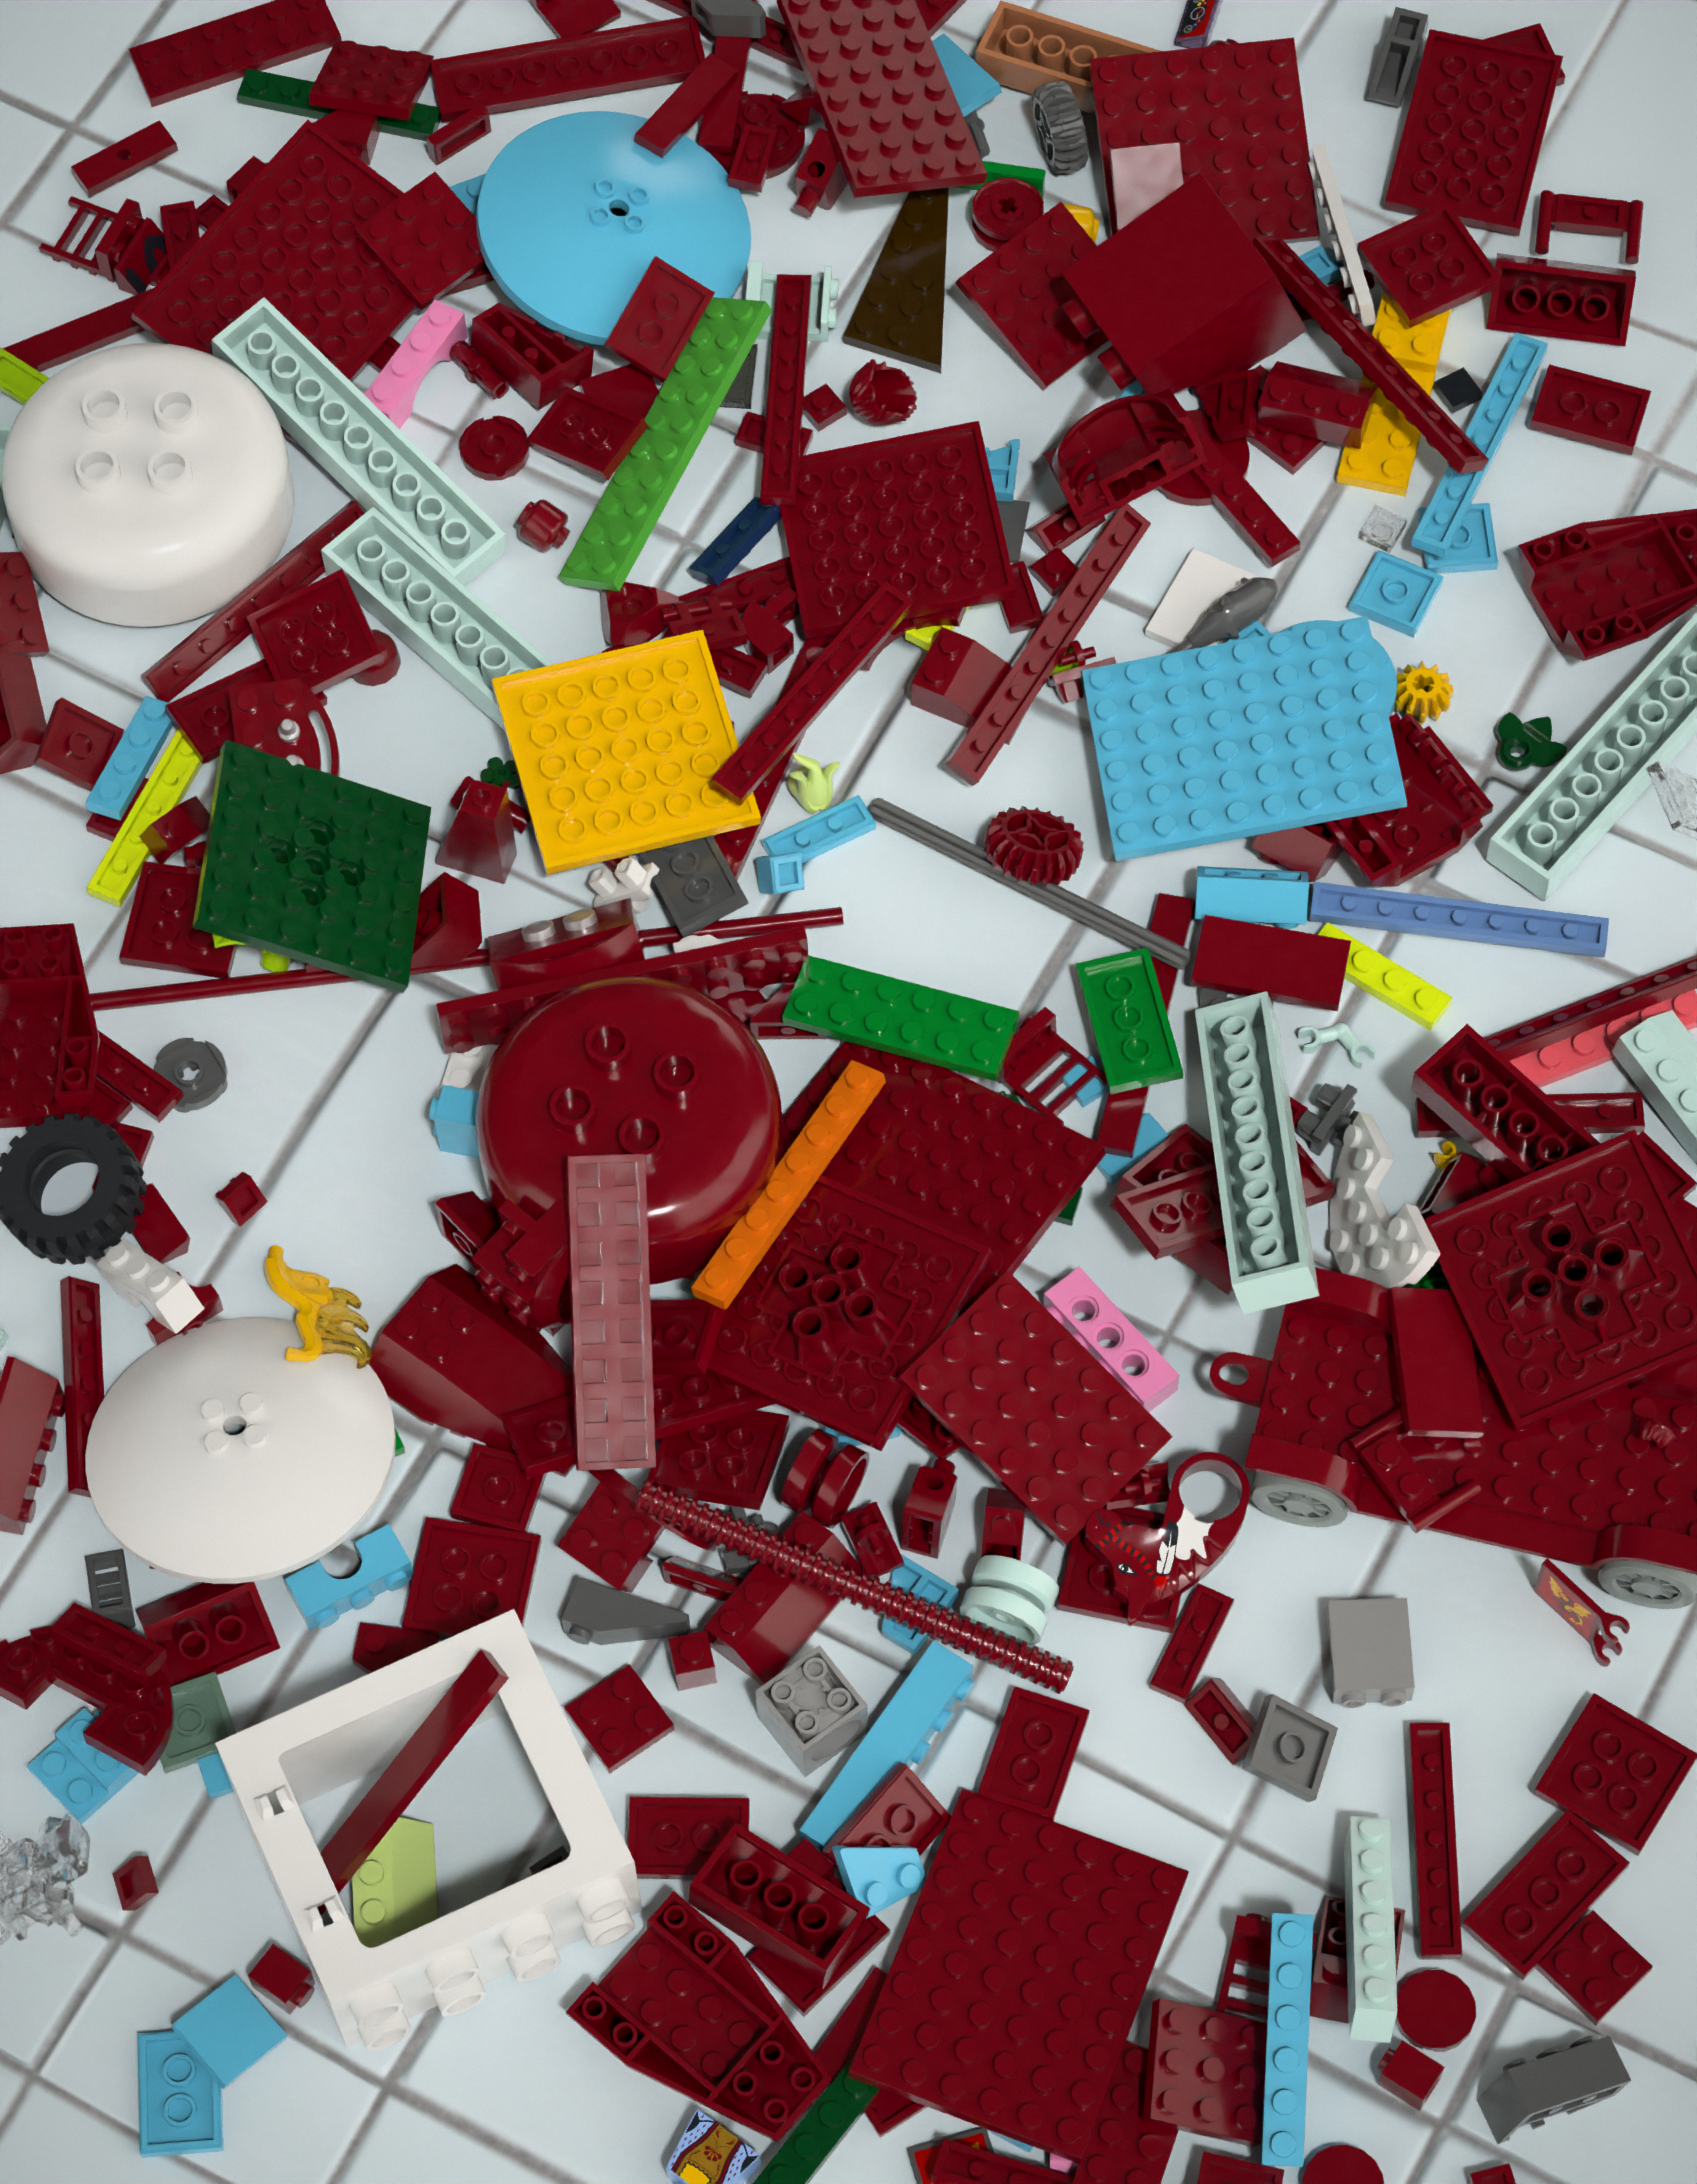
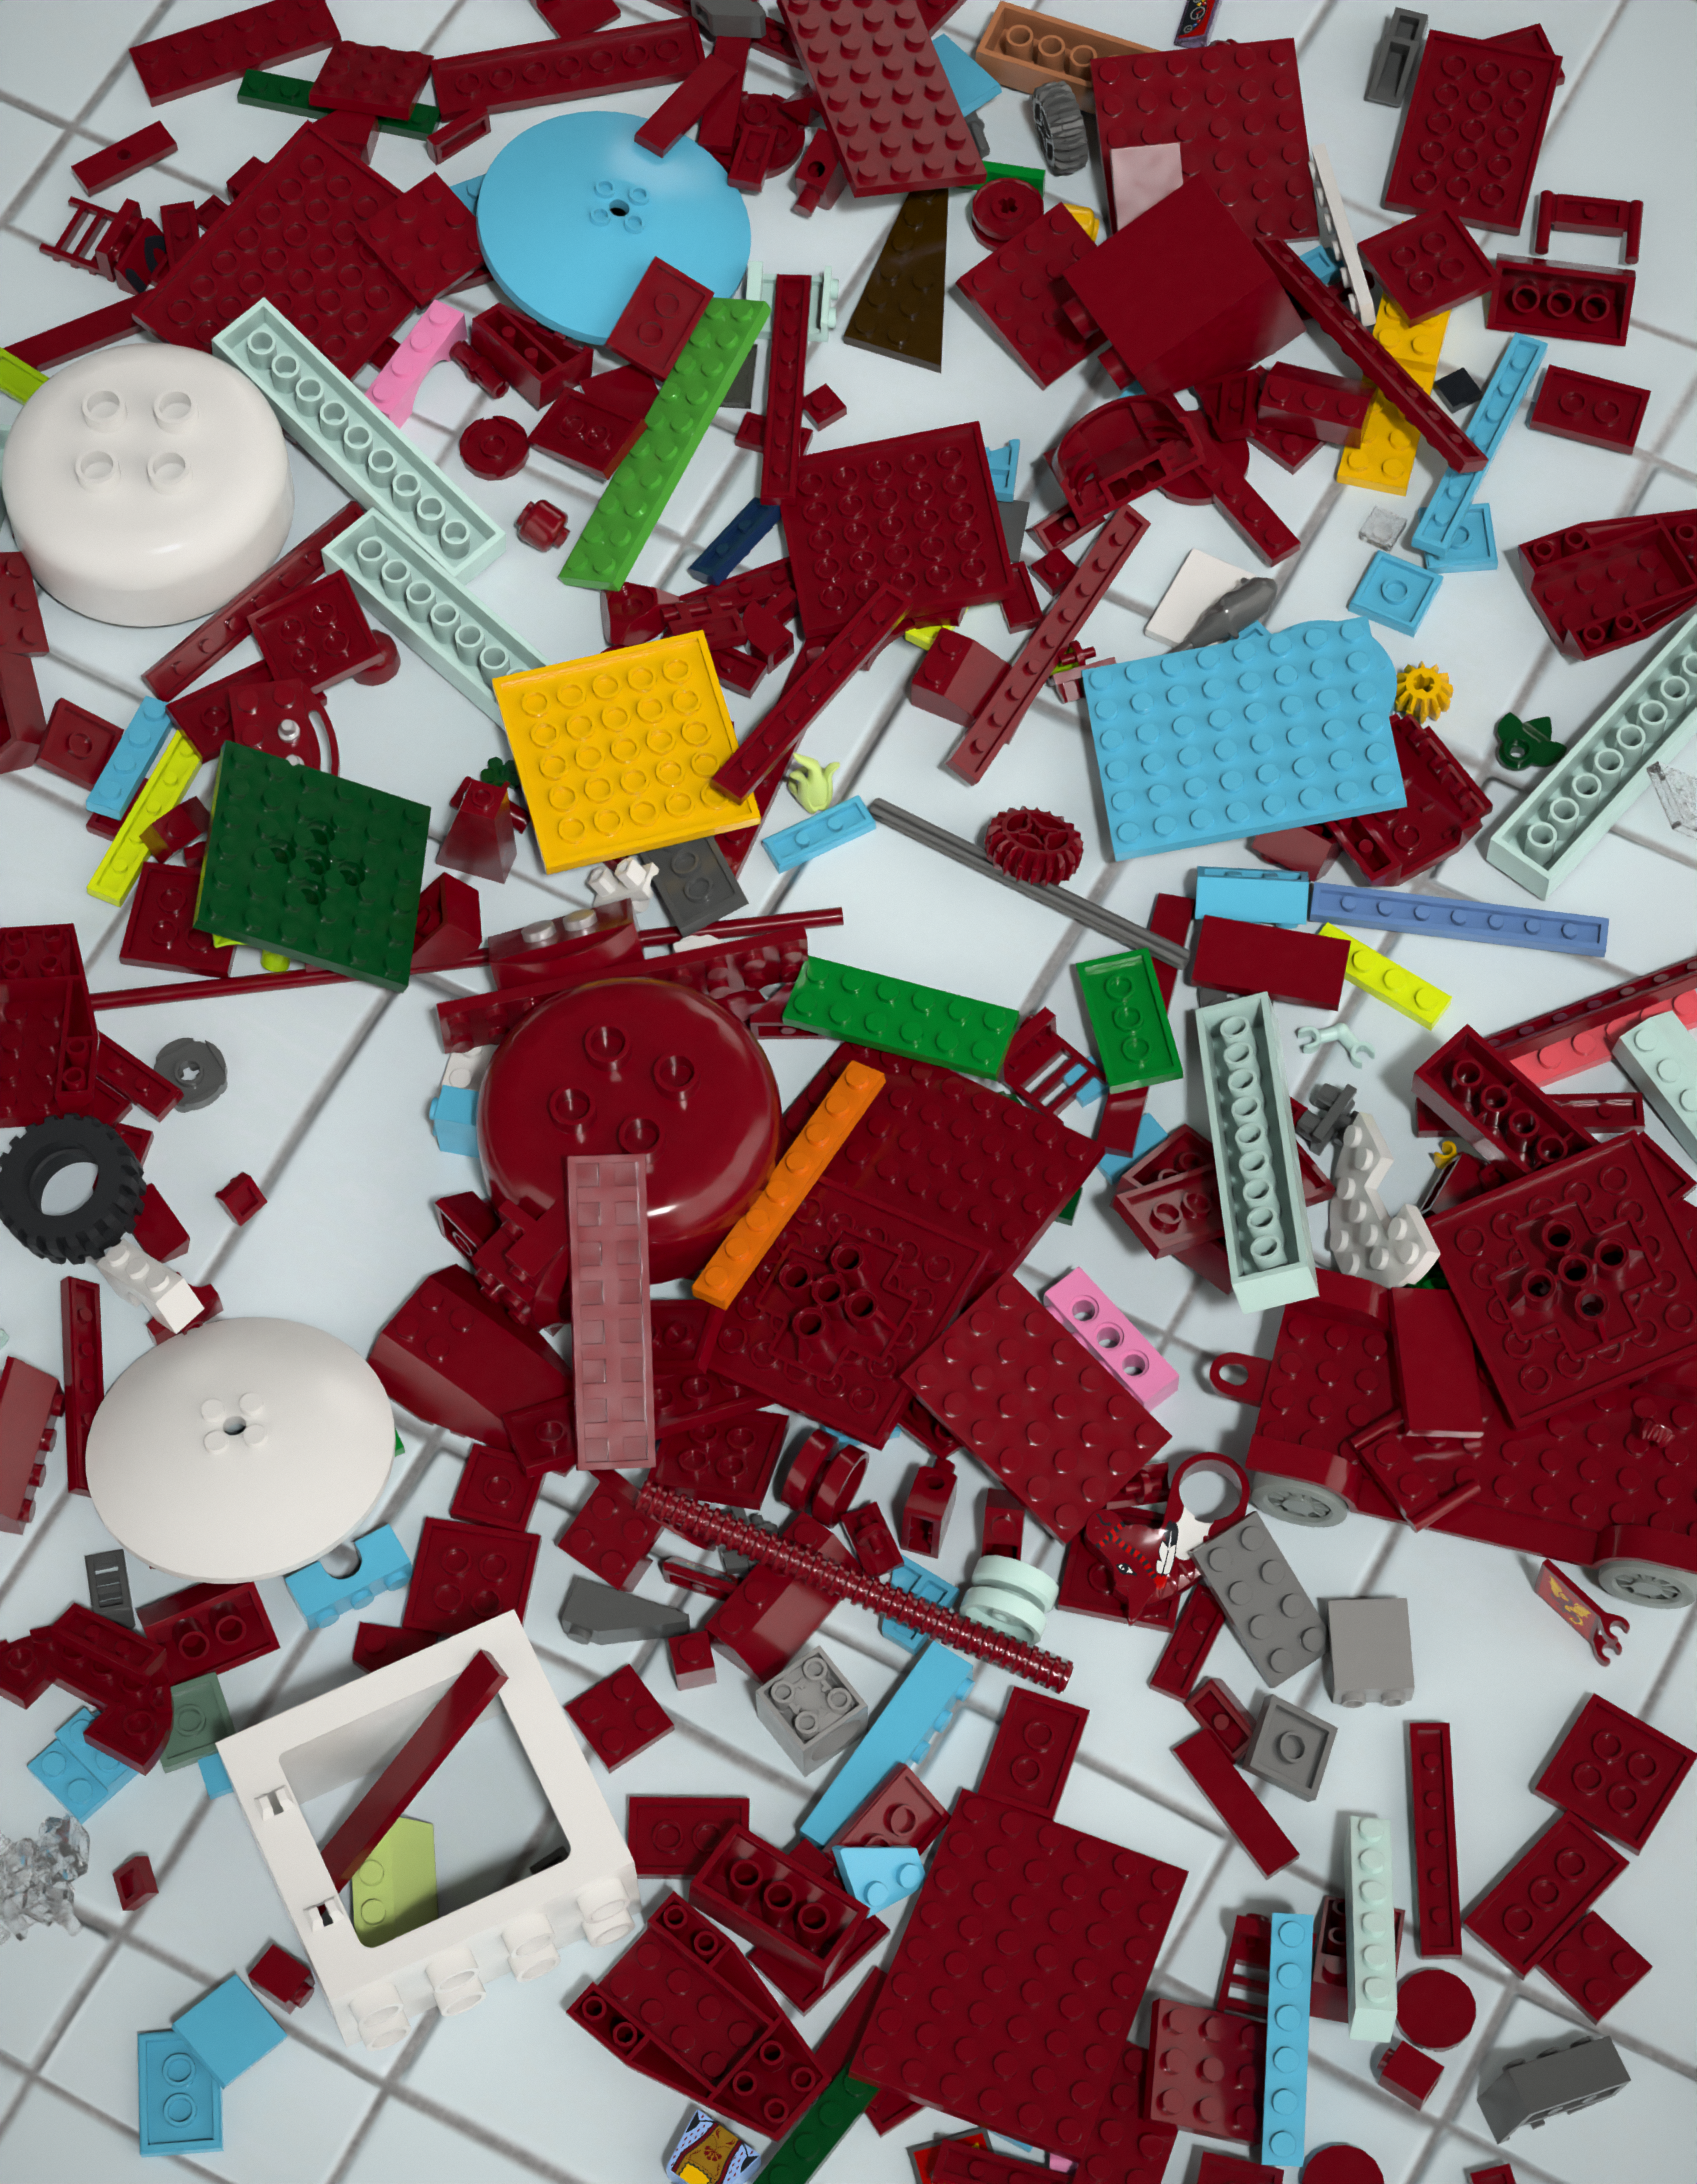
piece [264,1245,372,1369] -> none
medium azure slope [756,853,804,894] -> none
dark red hair [849,359,917,425] -> none
none -> dark red tile [1173,1728,1300,1880]
none -> dark grey plate [1188,1511,1330,1688]

